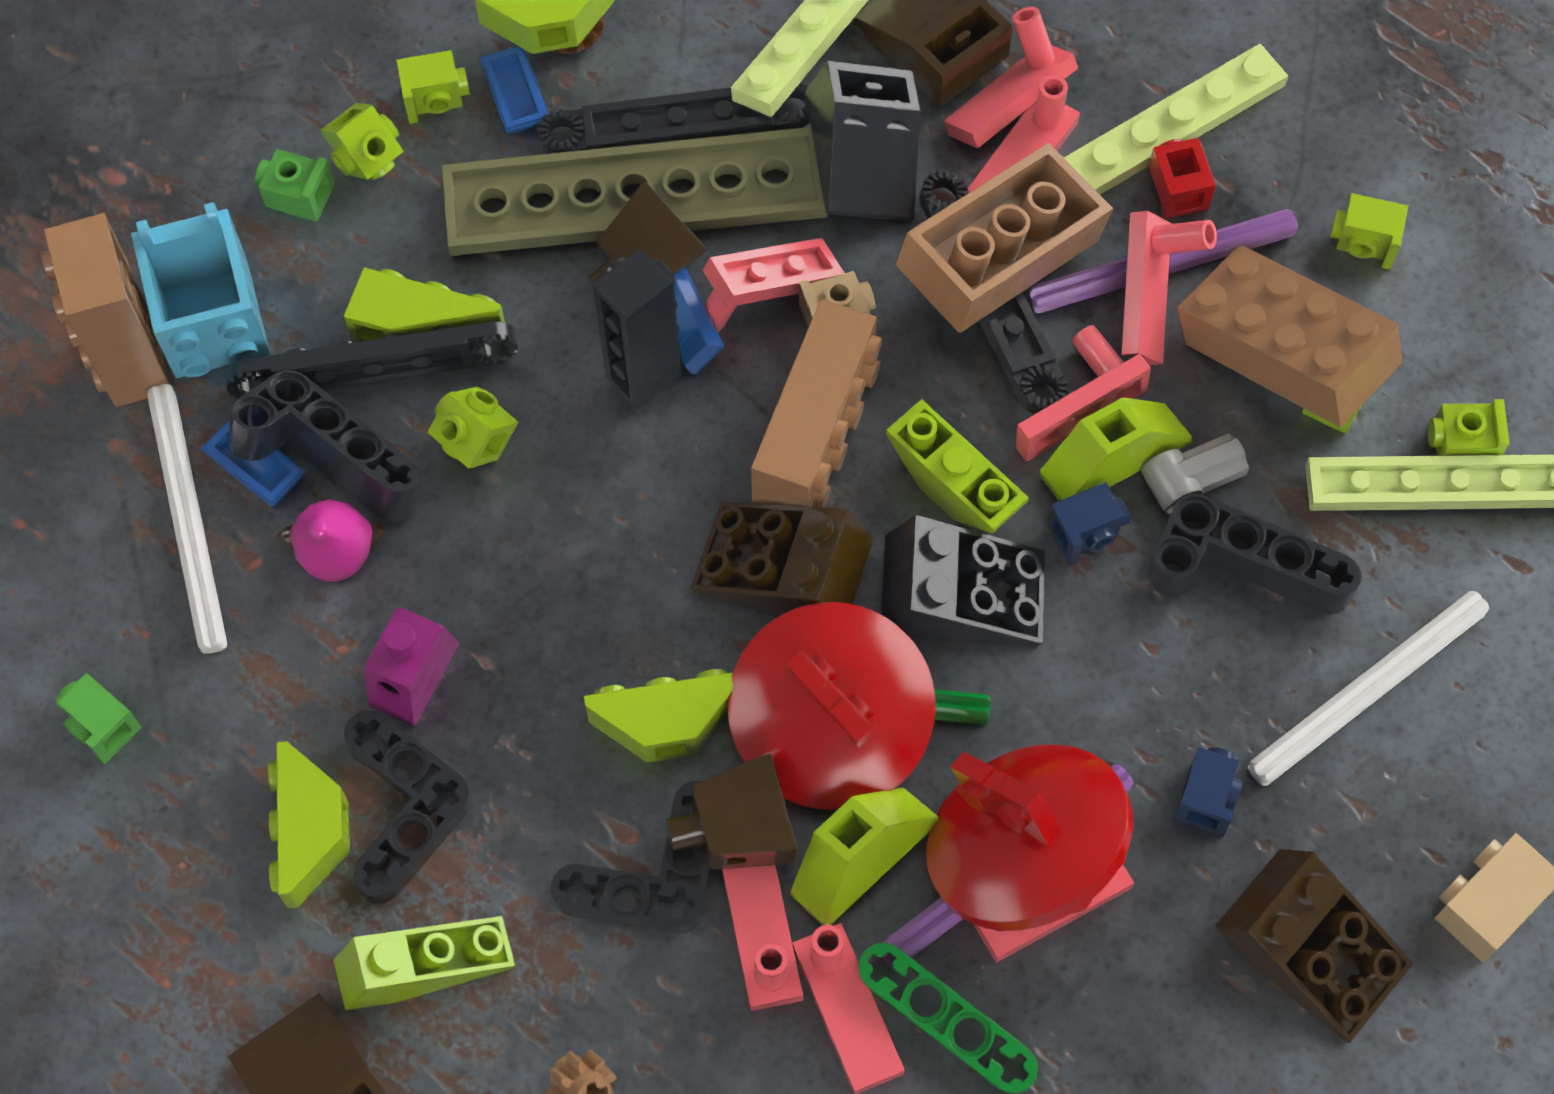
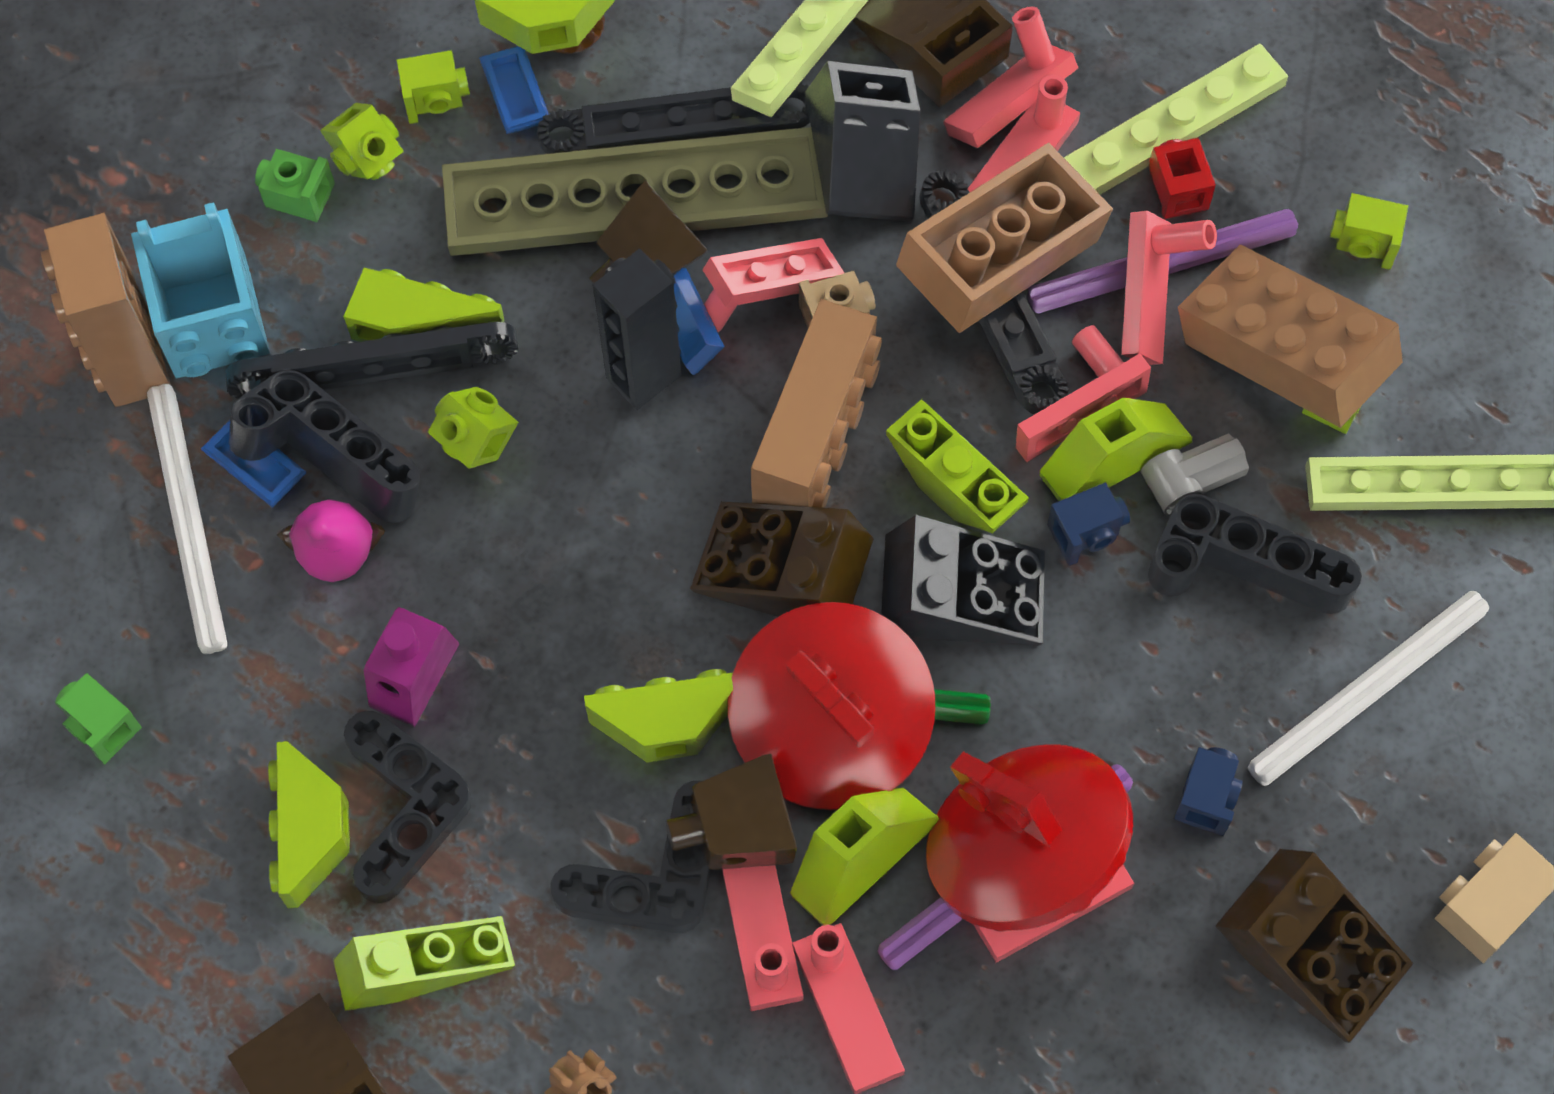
green beam [858,943,1038,1093] -> none
lime brick [1428,399,1510,456] -> none

